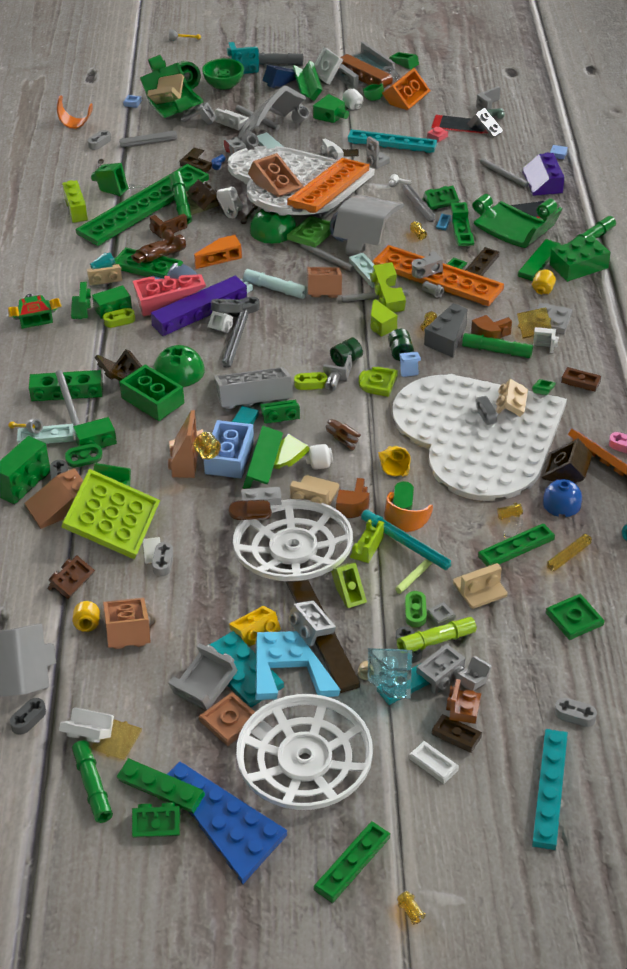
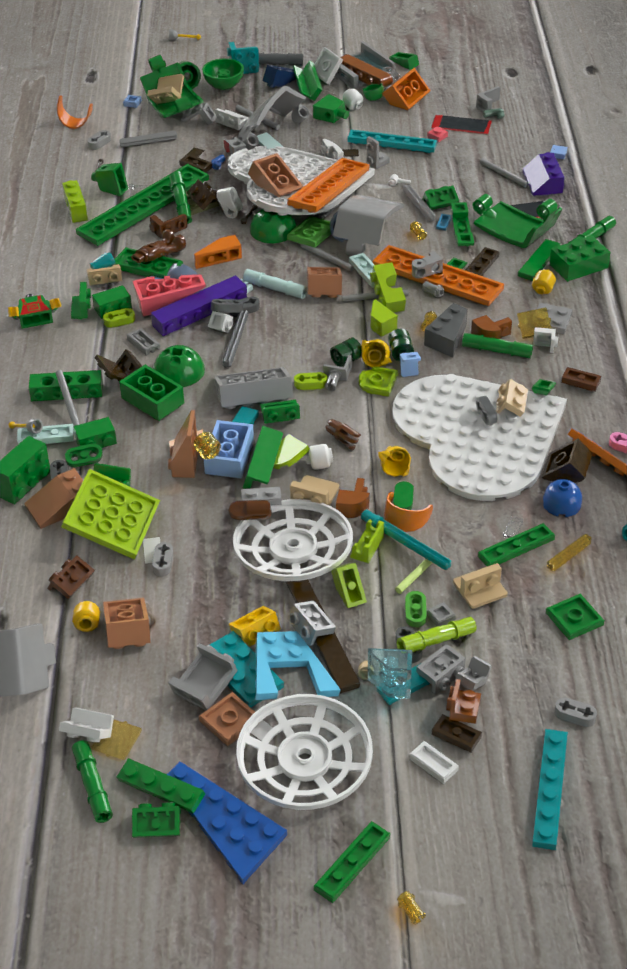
dark grey beam [10,698,46,734] -> none
light grey bracket [467,108,502,138] -> none
clear yellow pin [497,502,523,520] -> none
none -> light grey tile [127,328,161,356]
none -> yellow hat [361,339,392,367]

